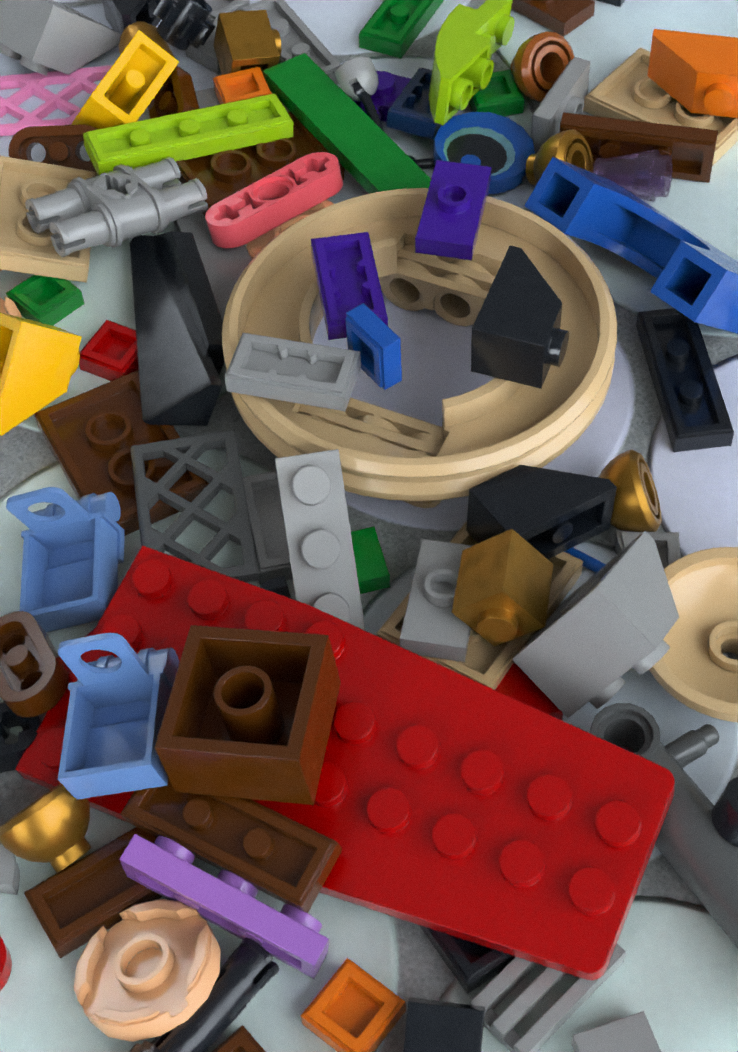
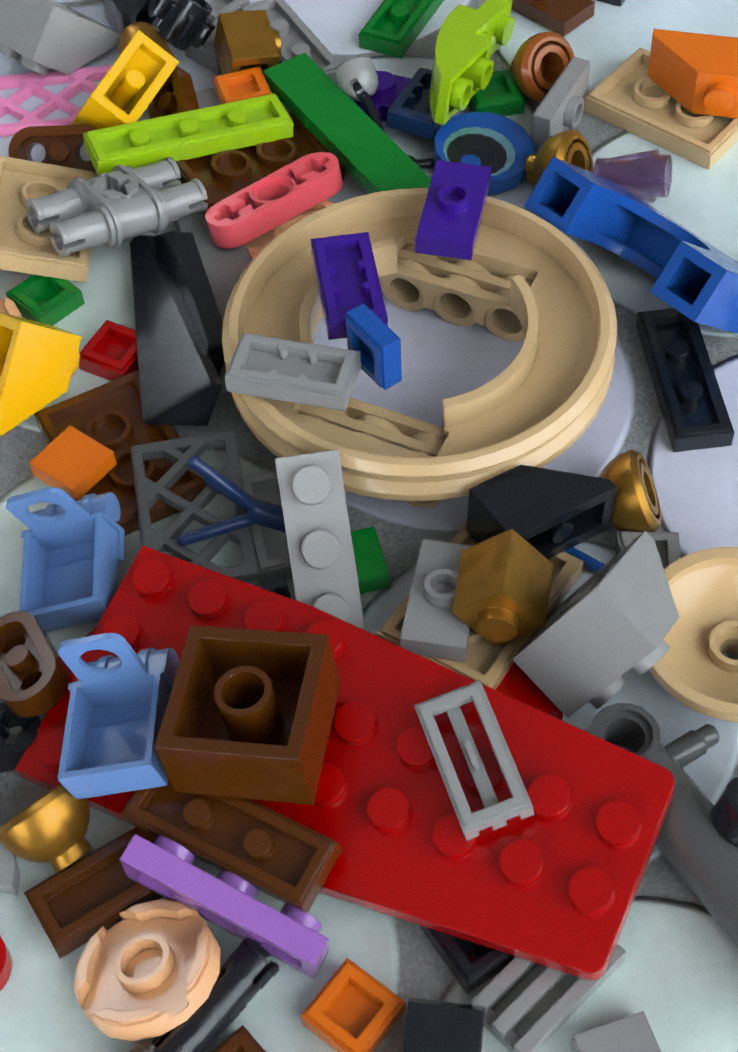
black slope [471,245,569,389] -> none
reddish brown tile [560,113,718,183] -> none
none -> orange tile [29,425,117,501]
none -> dark blue plant [177,455,286,546]
none -> light grey tile [414,680,535,841]

